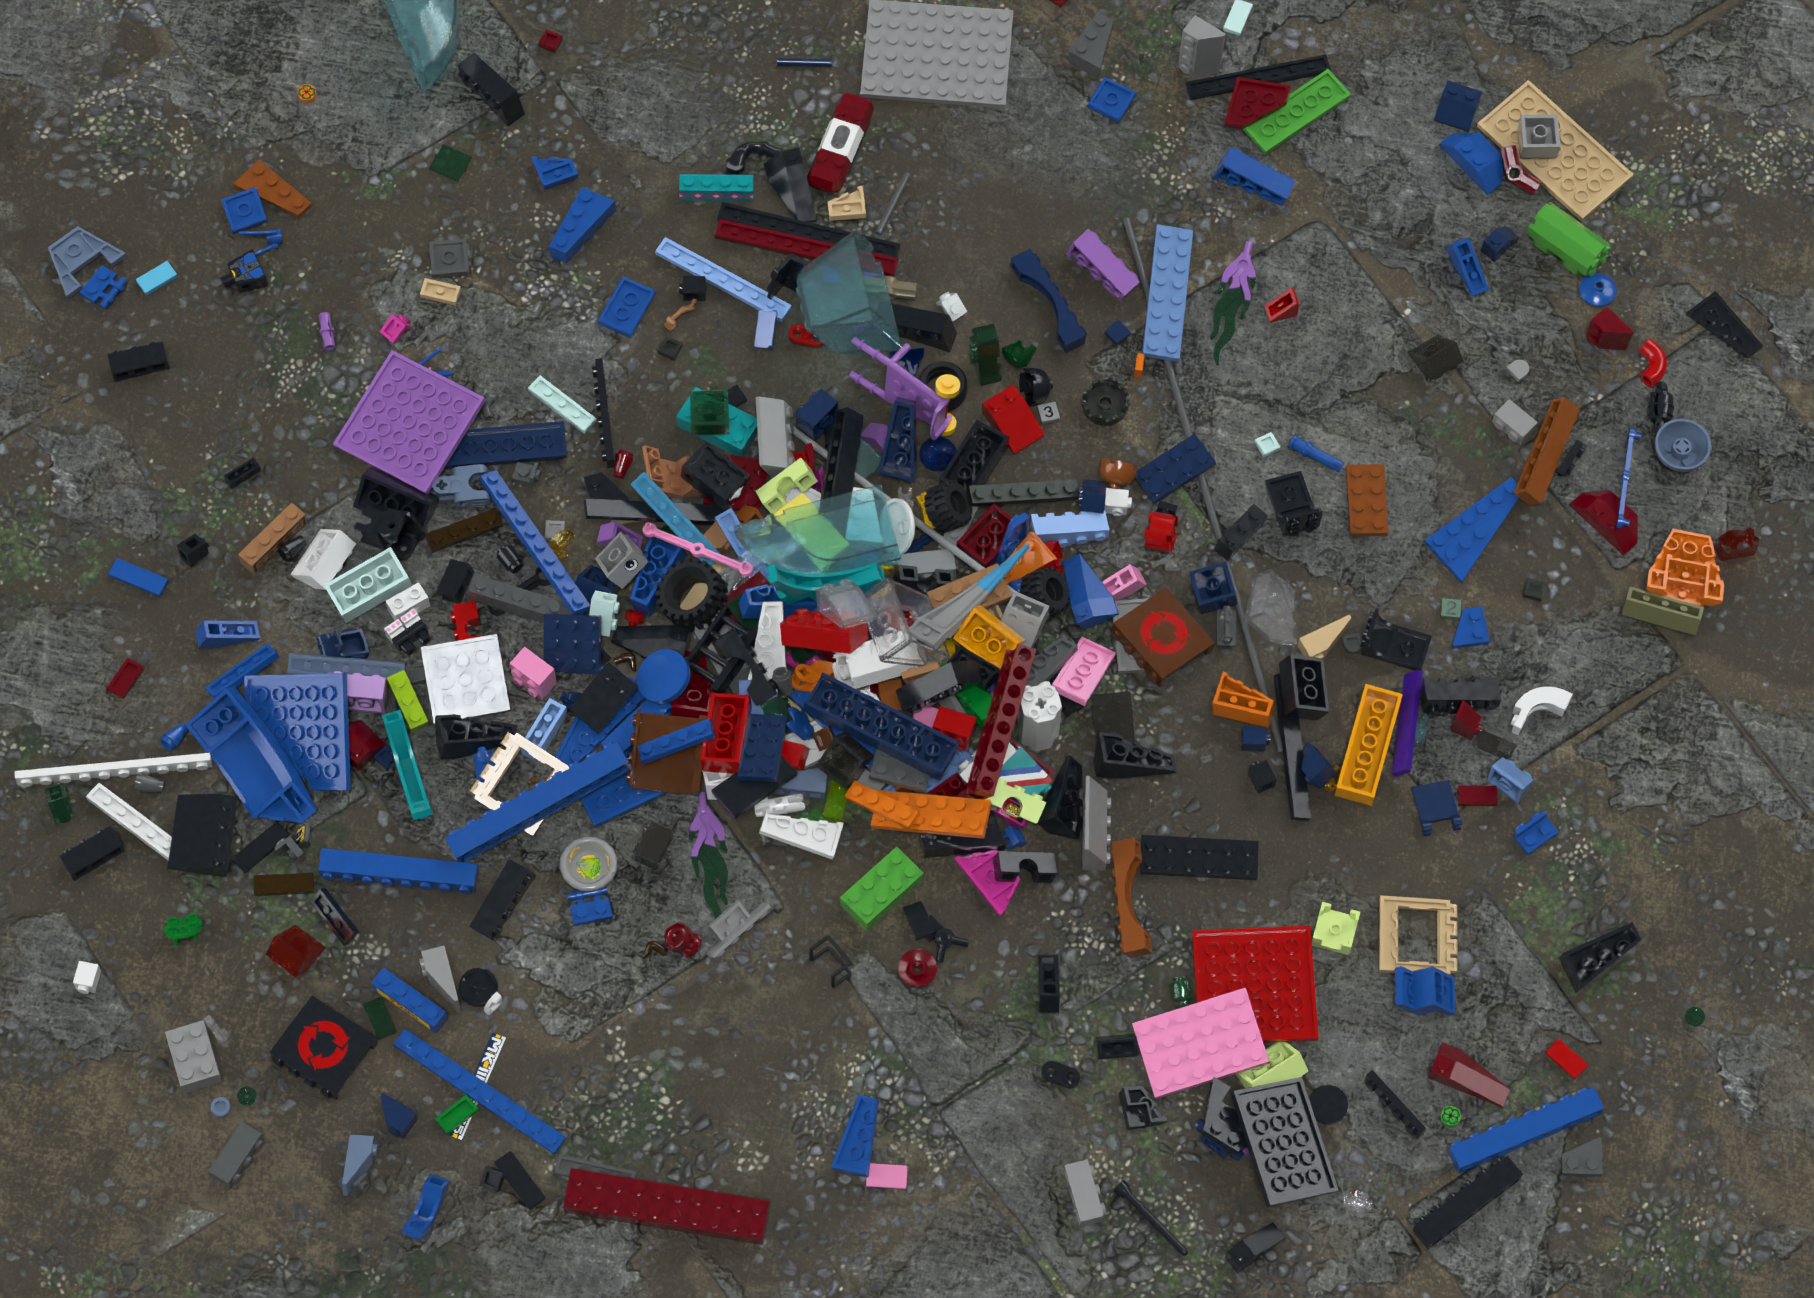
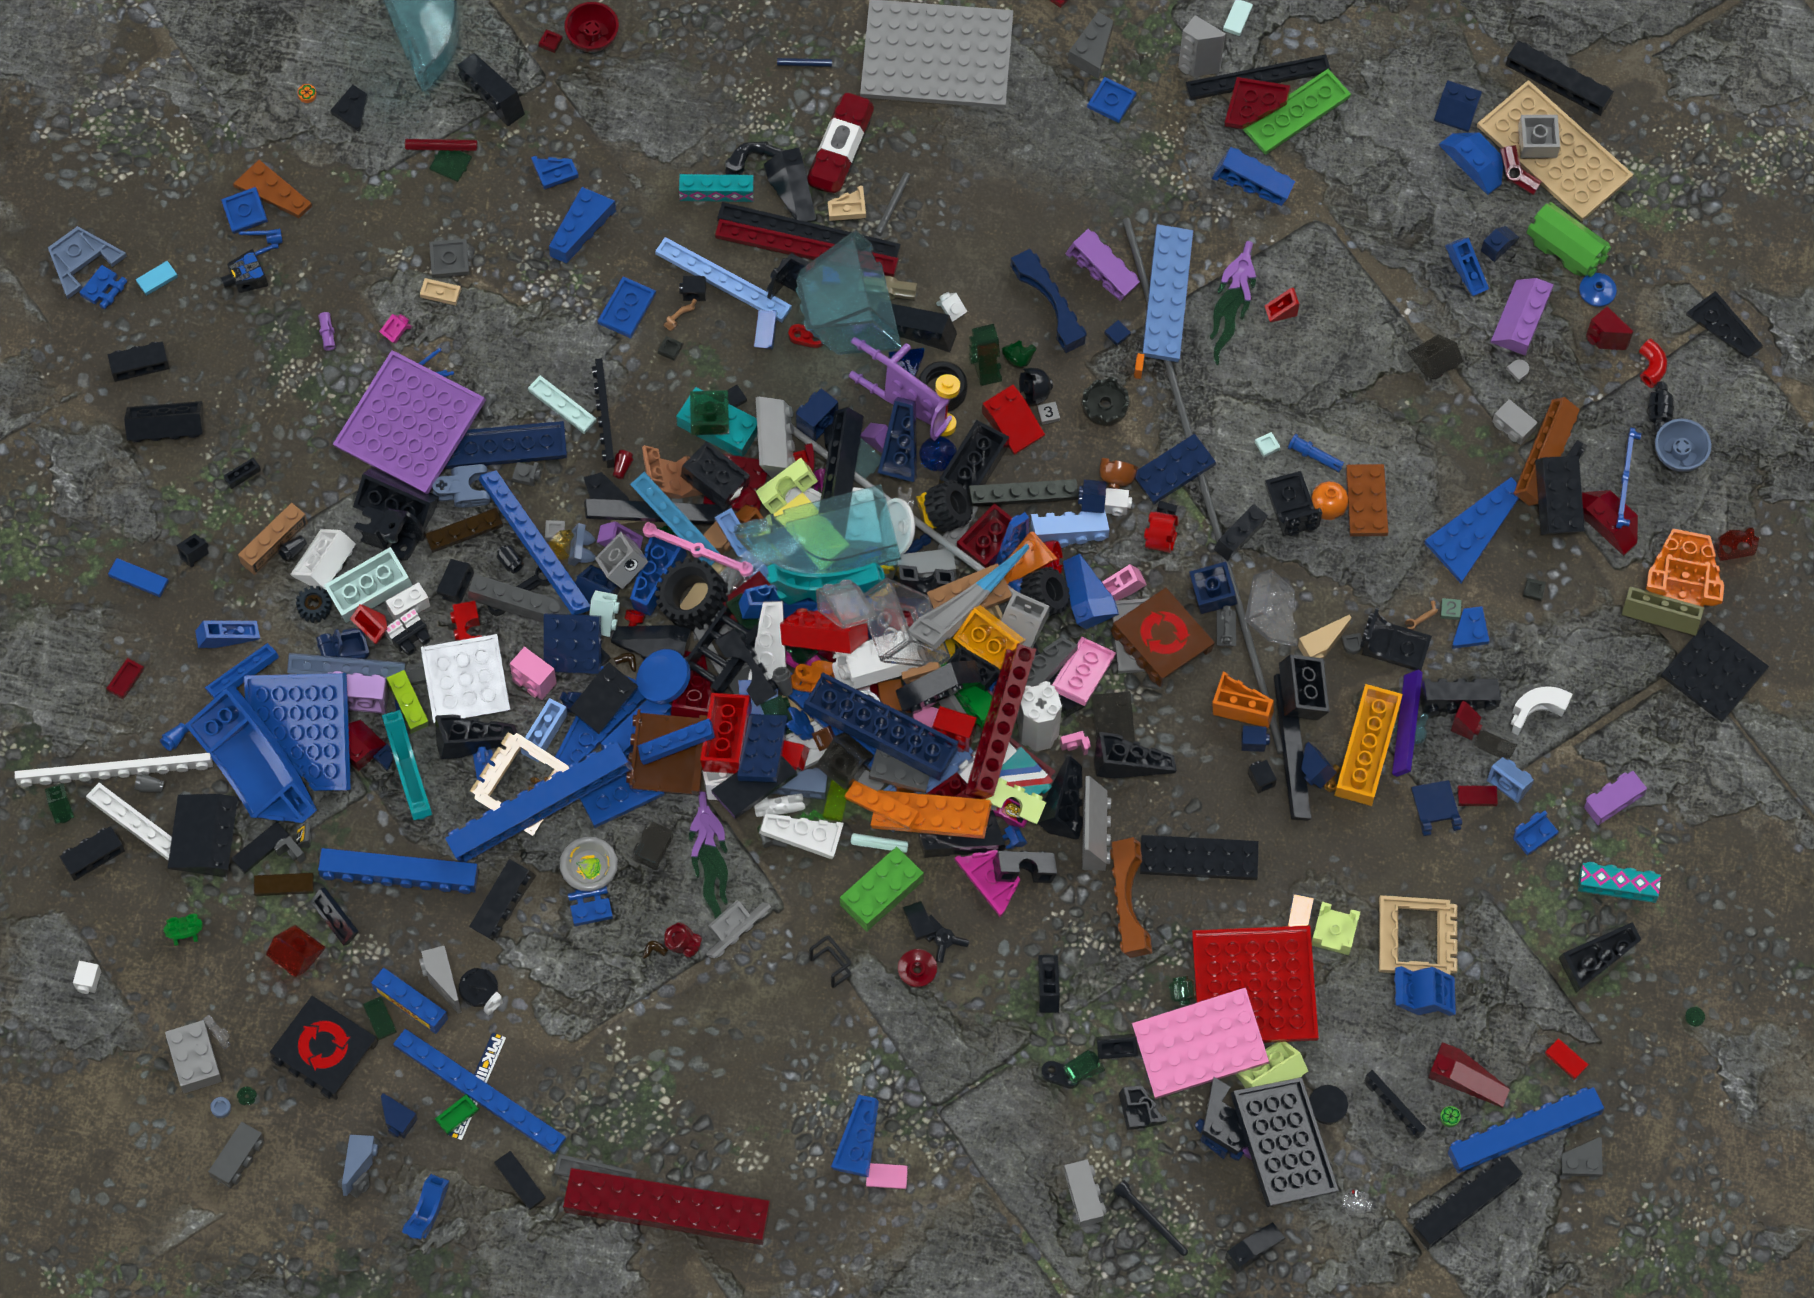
black plate [479,1166,506,1192] -> none
none -> black slope [124,401,204,442]
none -> black bush [296,586,332,623]
none -> black wing [330,84,368,131]
none -> red slope [350,604,387,644]
none -> dark red axle [405,139,478,151]
none -> dark red piece [565,2,619,52]
none -> sand blue tile [568,523,596,566]
none -> light aqua axle [851,833,908,853]
none -> bright pink bracket [1060,731,1091,755]
none -> clear green slope [1063,1050,1105,1083]
none -> plate [1288,895,1314,926]
none -> orange cylinder [1311,481,1348,520]
none -> medium nougat piece [1405,601,1438,630]
none -> medium lavender slope [1490,278,1554,356]
none -> black brick [1505,40,1614,116]
none -> black brick [1535,456,1585,535]
none -> teal brick [1578,862,1661,903]
none -> medium lavender brick [1584,771,1647,825]
none -> black plate [1661,620,1769,723]

